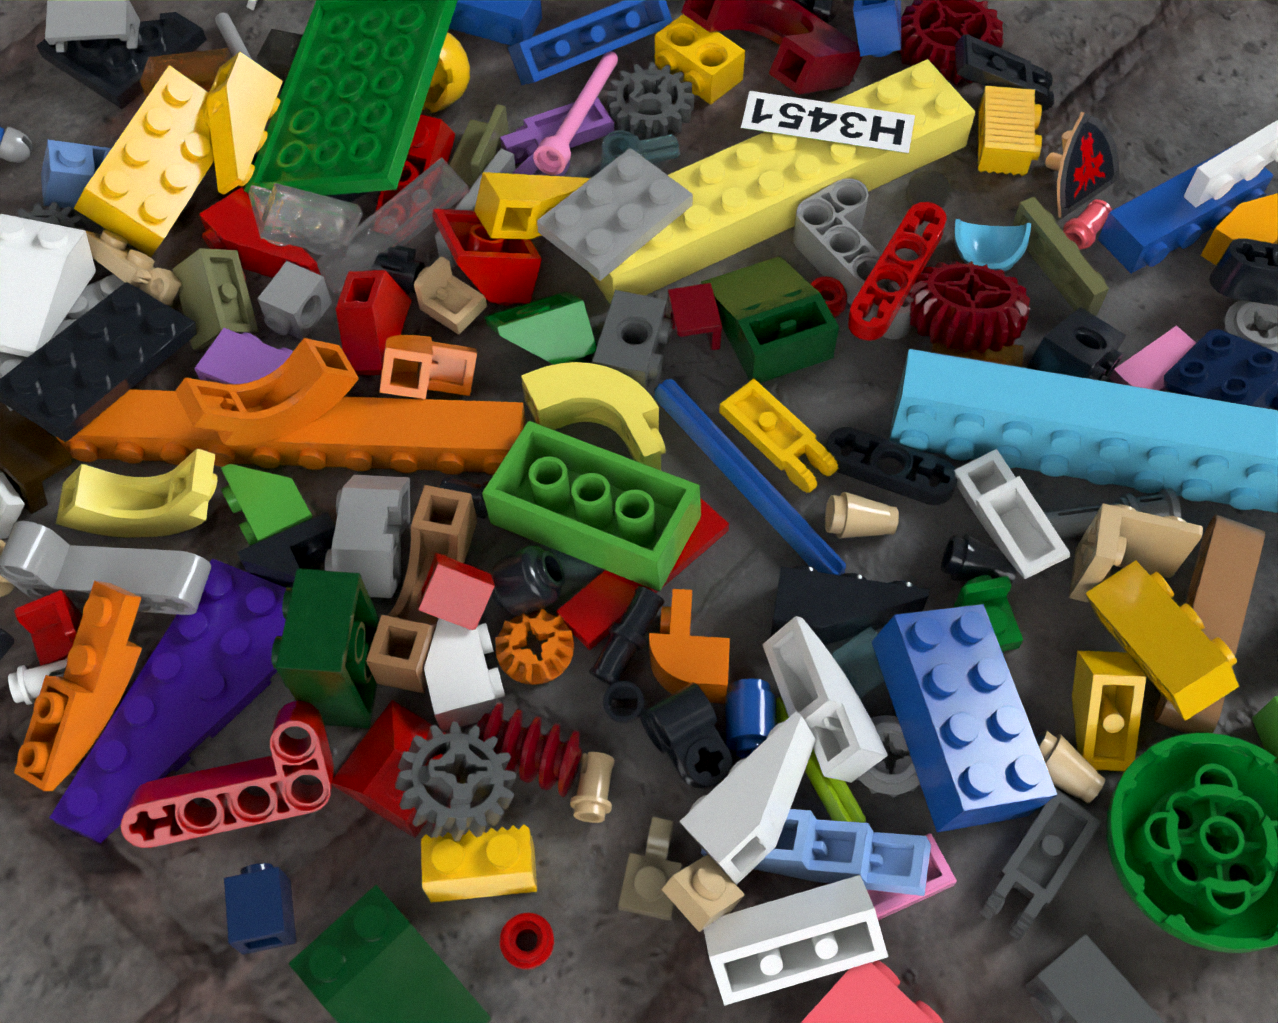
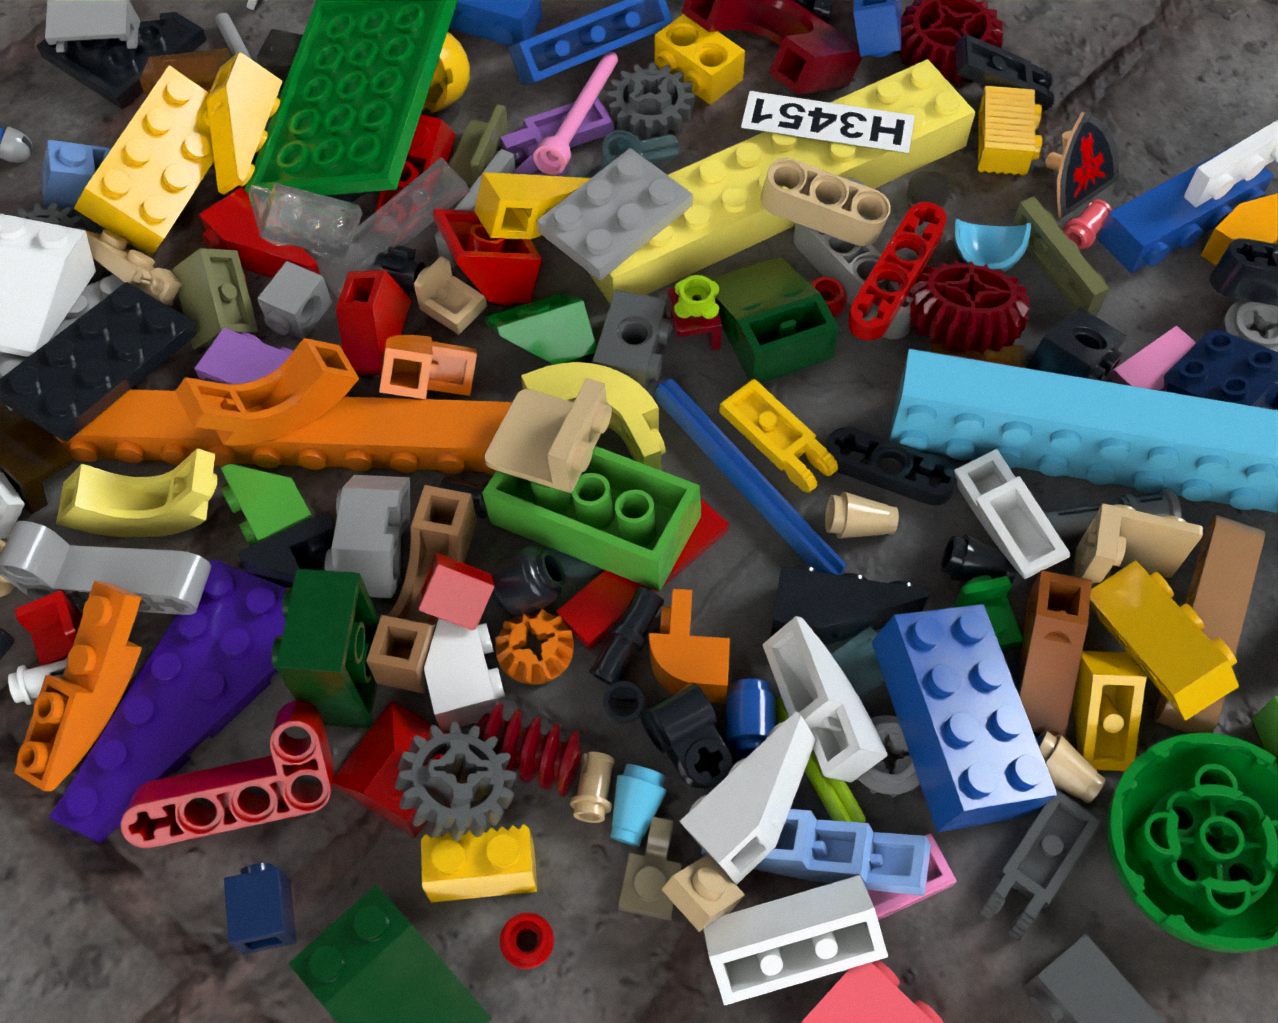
none -> tan bracket [484,378,612,493]
none -> medium azure cone [610,764,667,847]
none -> lime plate [674,275,719,319]
none -> tan beam [760,158,891,246]
none -> dark orange slope [1016,570,1092,738]

